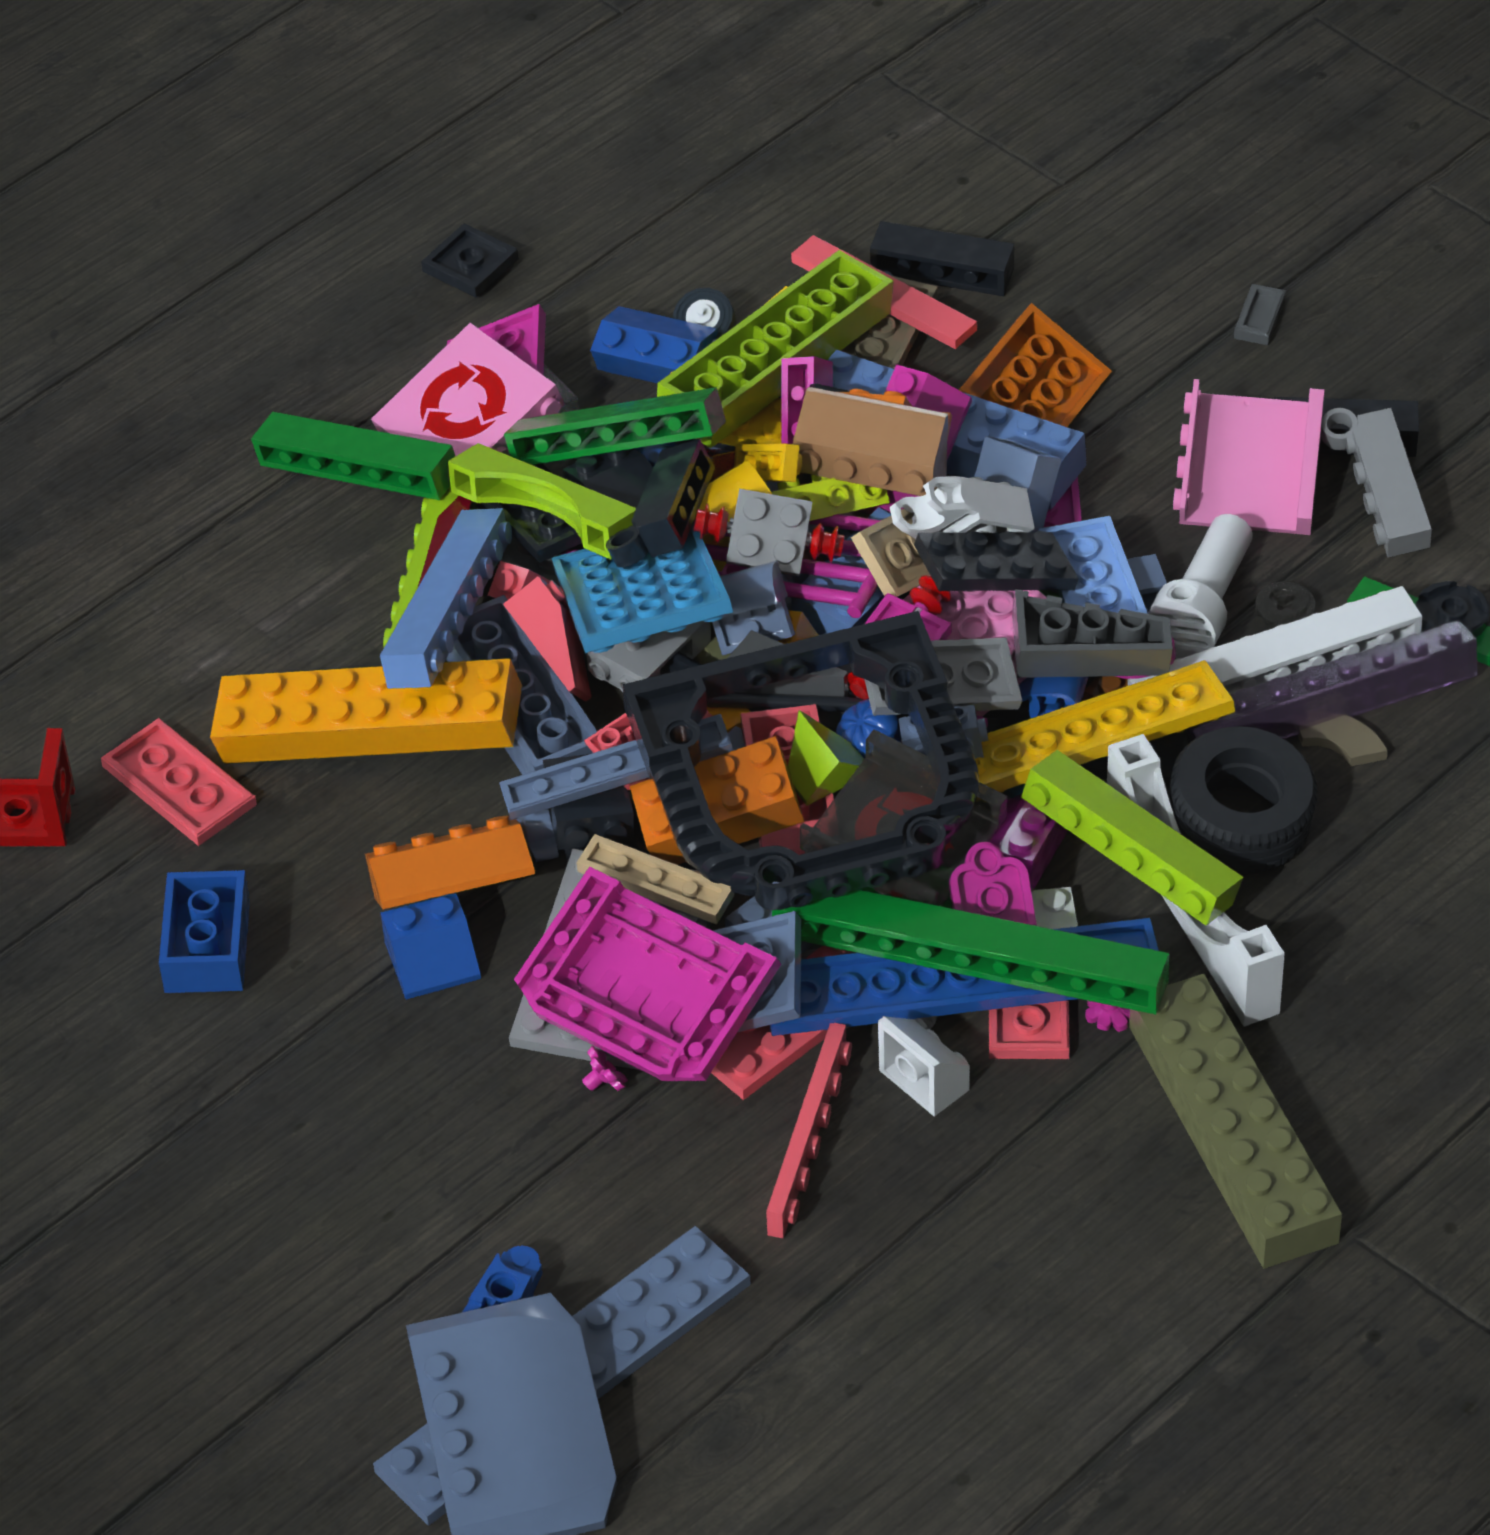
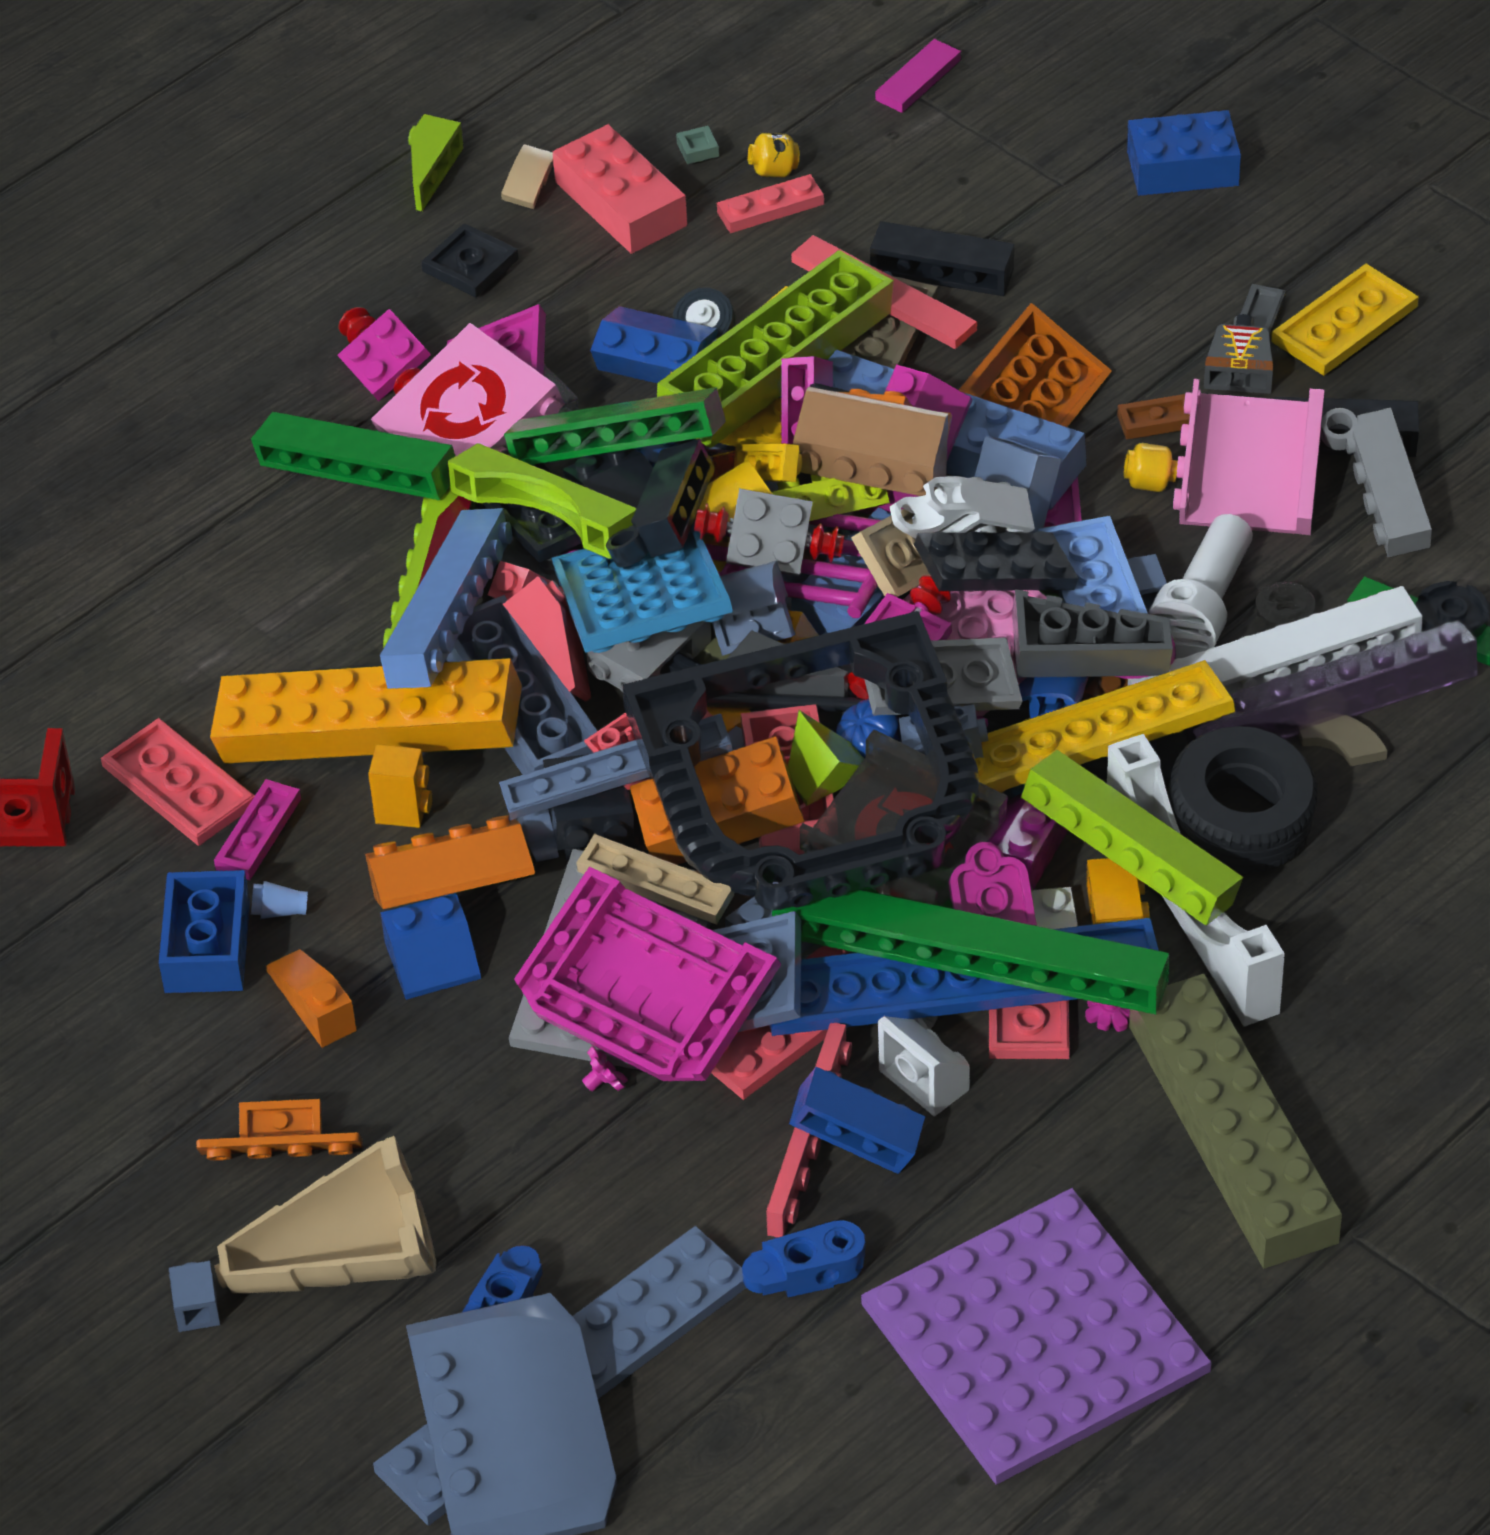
none -> sand blue brick [169,1261,220,1332]
none -> orange bracket [197,1099,363,1161]
none -> dark pink plate [214,779,301,880]
none -> tan cone [214,1136,436,1294]
none -> light blue cone [251,881,308,919]
none -> orange slope [266,949,357,1048]
none -> dark pink plate [338,307,431,401]
none -> light orange brick [368,745,432,828]
none -> lime slope [408,114,463,211]
none -> tan slope [501,144,553,209]
none -> coral brick [552,124,687,254]
none -> sand green plate [676,126,719,164]
none -> coral plate [717,174,824,233]
none -> blue piece [742,1220,865,1297]
none -> yellow head [748,133,800,178]
none -> blue brick [789,1067,925,1174]
none -> medium lavender plate [861,1188,1211,1485]
none -> dark pink tile [875,39,961,113]
none -> light orange brick [1086,858,1150,925]
none -> dark orange plate [1117,394,1190,440]
none -> yellow head [1124,443,1178,492]
none -> blue brick [1127,110,1241,196]
none -> dark grey torso [1204,314,1273,394]
none -> yellow plate [1271,264,1419,376]

